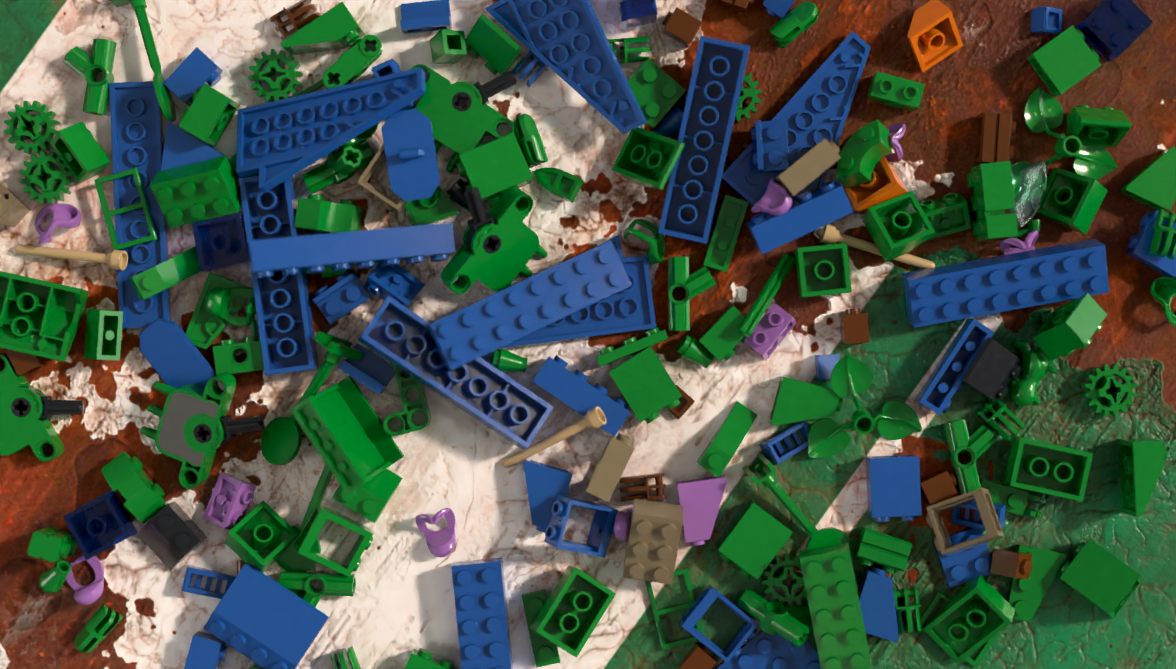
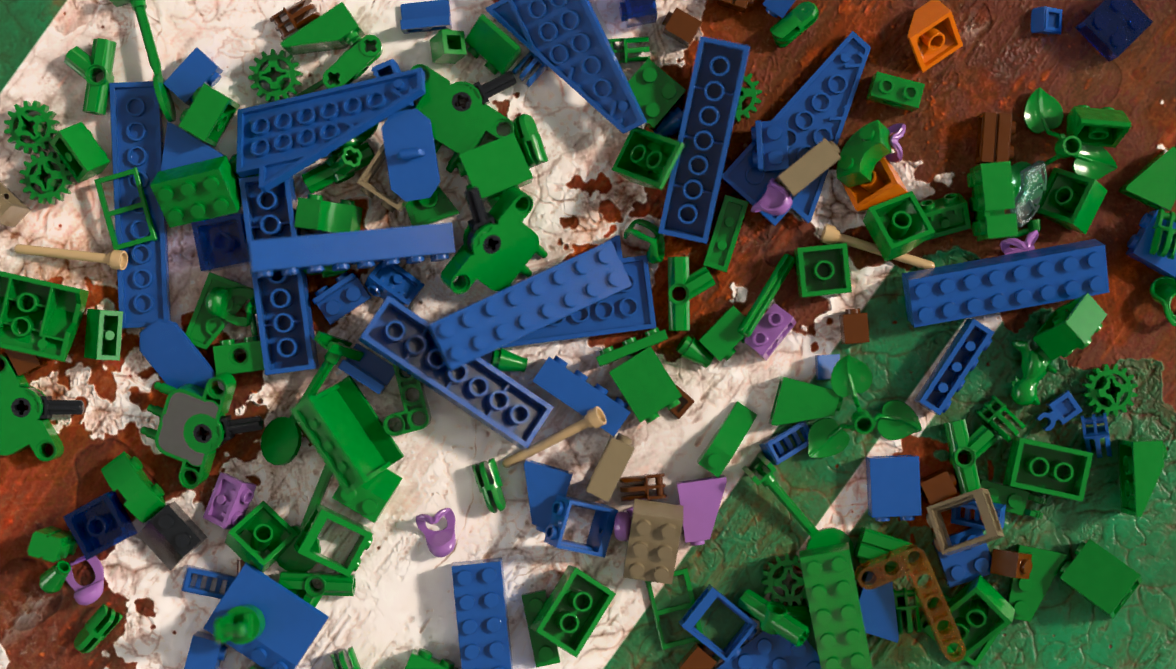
medium lavender piece [35,204,82,245] -> none
green slope [129,246,207,301] -> none
black cone [446,178,470,212] -> none
green plate [534,167,584,203] -> none
green brick [716,501,793,580] -> none
blue brick [747,181,853,254] -> none
black slope [962,337,1022,404] -> none
green brick [1026,25,1101,97] -> none
none -> green piece [214,604,265,644]
none -> green arm [471,458,506,513]
none -> clear orange beam [854,544,966,662]
none -> blue plate [1035,390,1083,431]
none -> blue arm [1081,413,1112,458]

